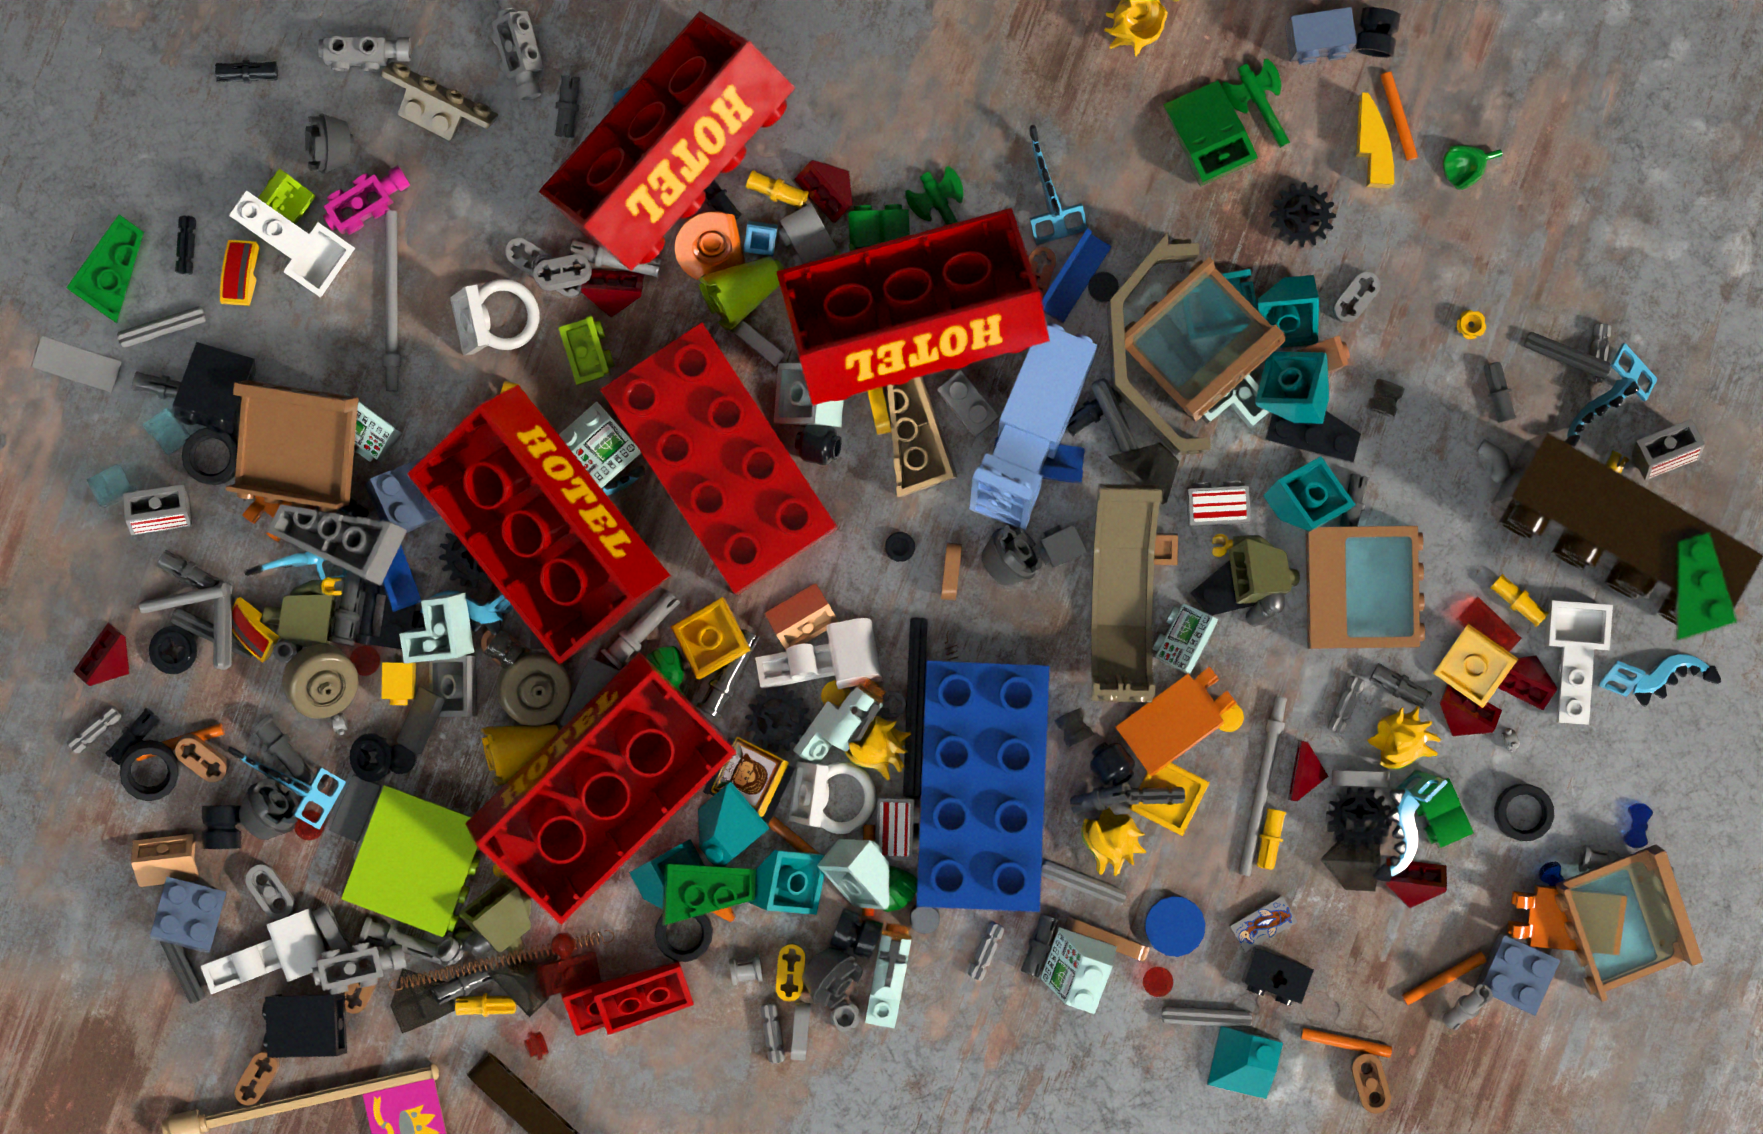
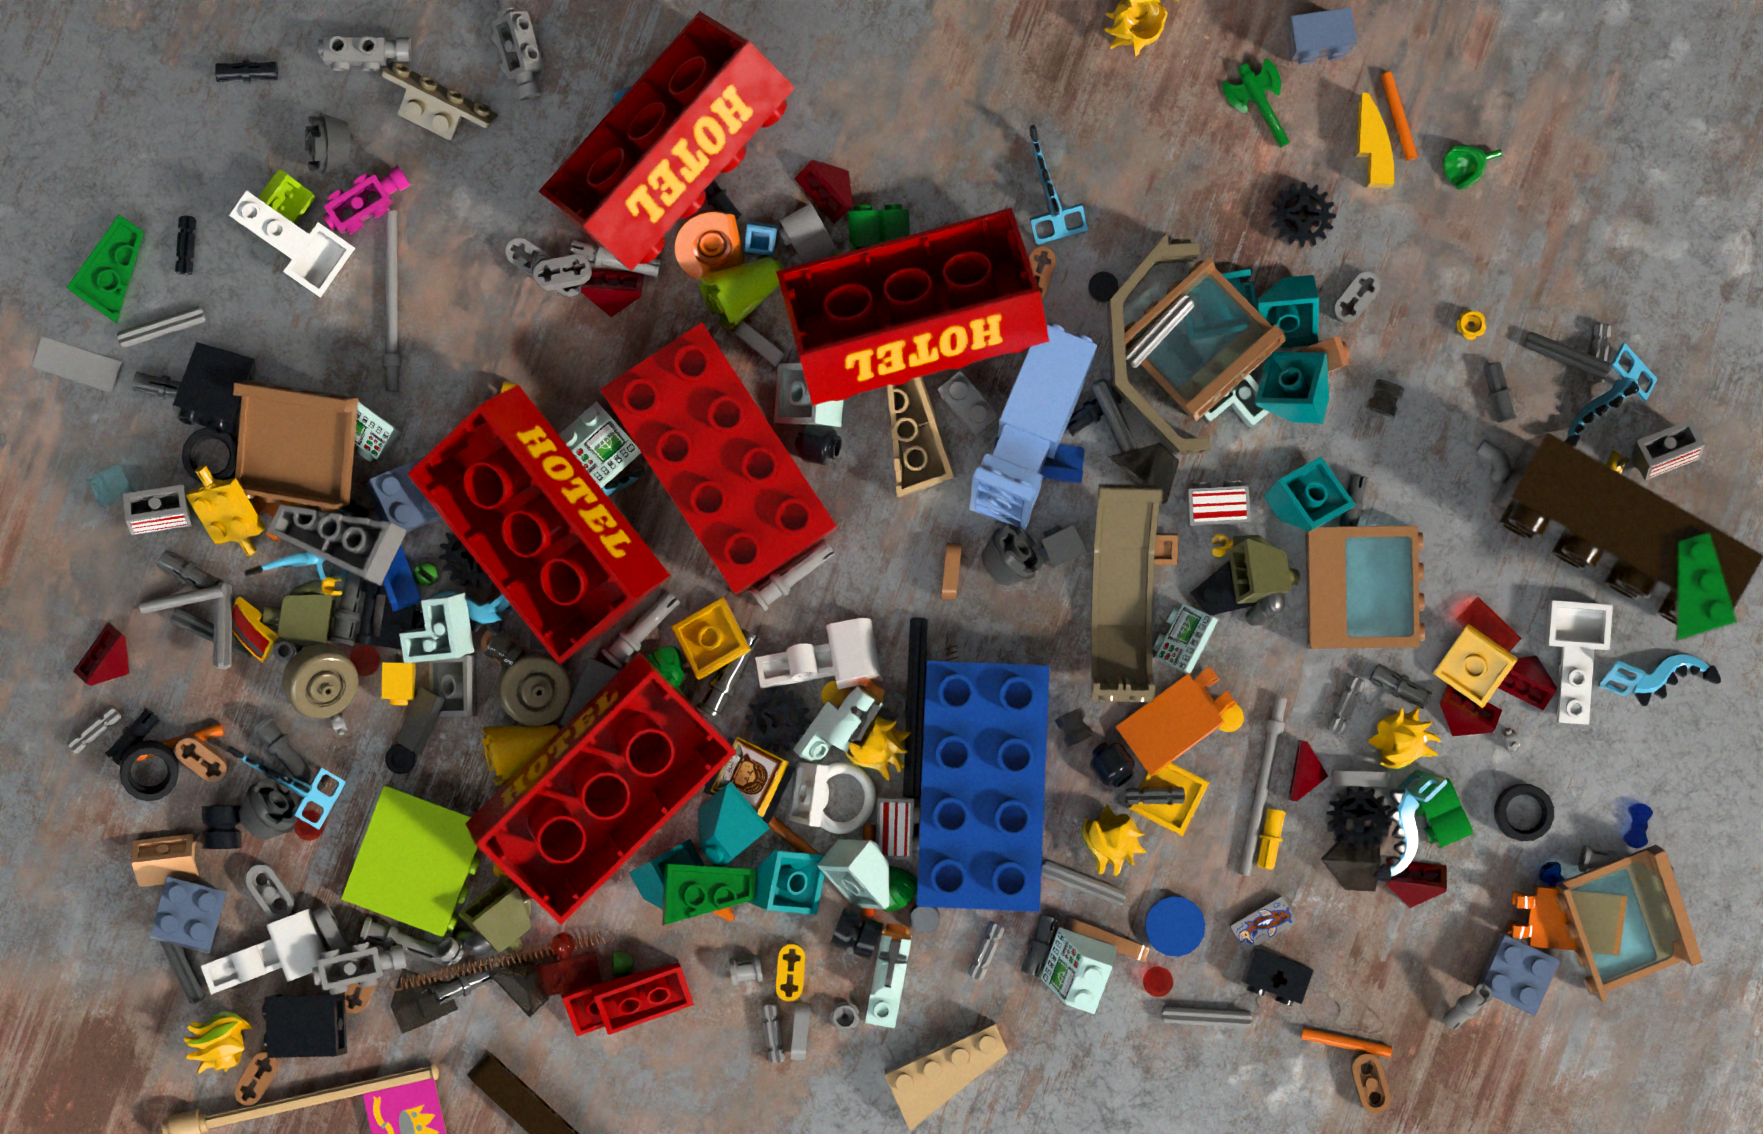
clear light blue panel [142,408,190,455] -> none
black gear [149,626,198,674] -> none
slope [220,240,260,306] -> none
dark grey tile [329,774,382,842] -> none
black gear [349,733,395,782] -> none
white tile [450,279,539,356] -> none
yellow axle [455,993,517,1017] -> none
clear red plate [524,1031,549,1061] -> none
dark grey pin [554,75,580,138] -> none
lime bracket [558,315,615,386] -> none
black tyre [655,914,713,962] -> none
yellow pin [746,170,809,209] -> none
light nougat panel [765,584,839,650] -> none
dark grey cone [802,947,863,1008] -> none
yellow beam [867,387,891,435] -> none
black tile [885,532,915,562] -> none
green piece [905,166,964,225] -> none
blue panel [1042,228,1112,324] -> none
dark grey pin [1070,782,1132,815] -> none
green slope [1163,80,1258,187] -> none
teal slope [1207,1026,1283,1099] -> none
black wing [1265,411,1361,463] -> none
black wheel [1355,7,1401,58] -> none
orange bar [1402,951,1487,1006] -> none
yellow pin [1490,573,1549,627] -> none
none -> yellow hair [184,1011,253,1074]
none -> yellow plate [185,464,266,556]
none -> bright green hinge [414,562,439,587]
none -> bright green hinge [611,951,634,975]
none -> light grey pin [749,539,835,611]
none -> tan wedge [885,1021,1008,1131]
none -> light grey axle [1126,294,1194,368]

